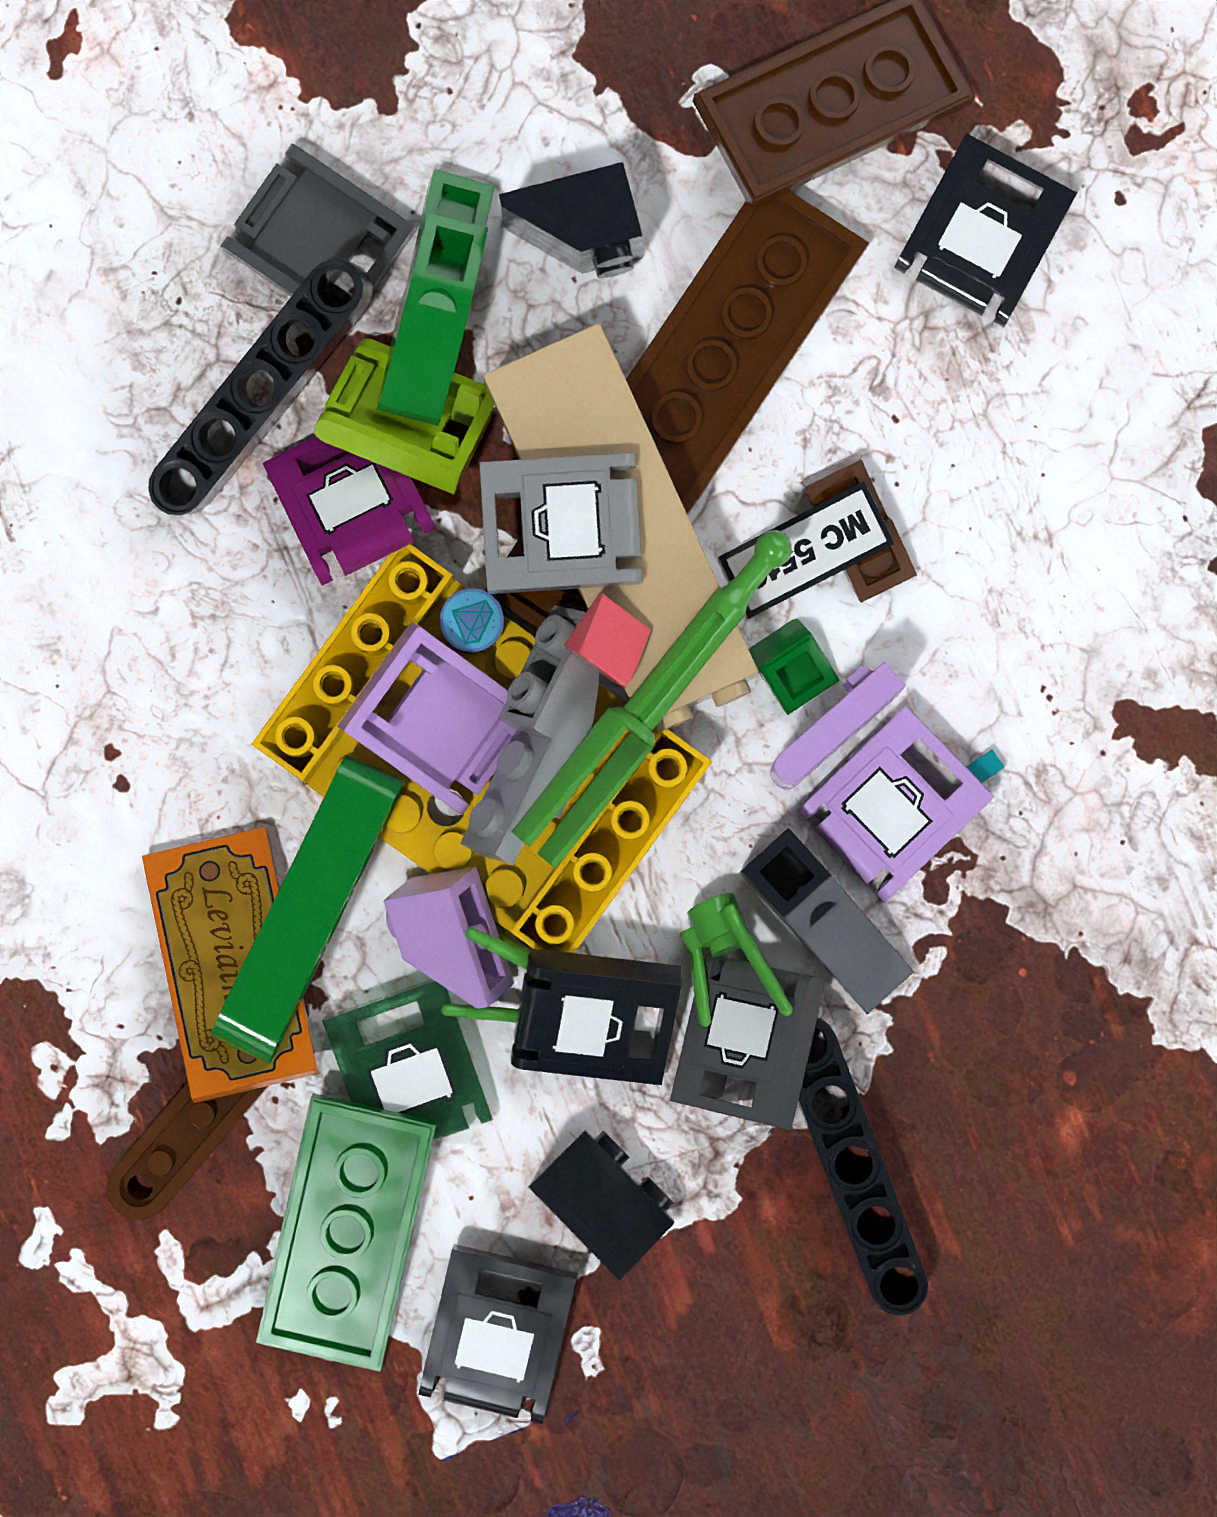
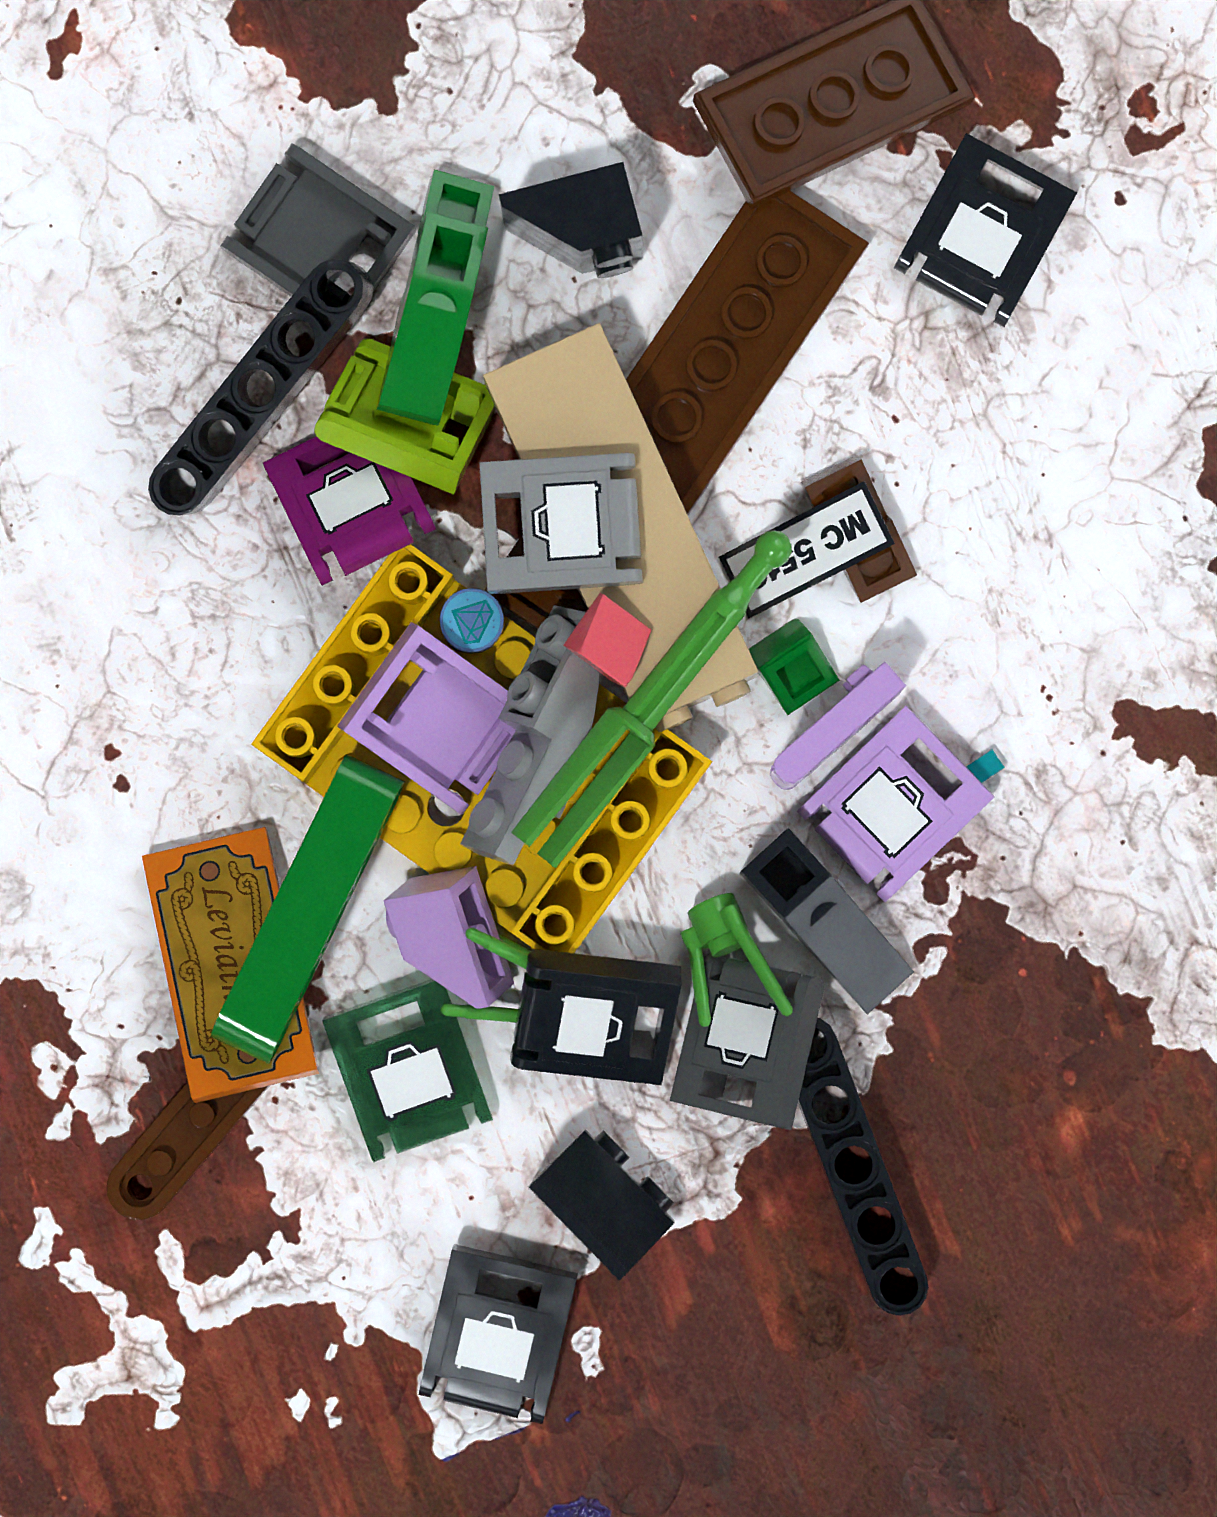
tile [256,1093,437,1371] -> none

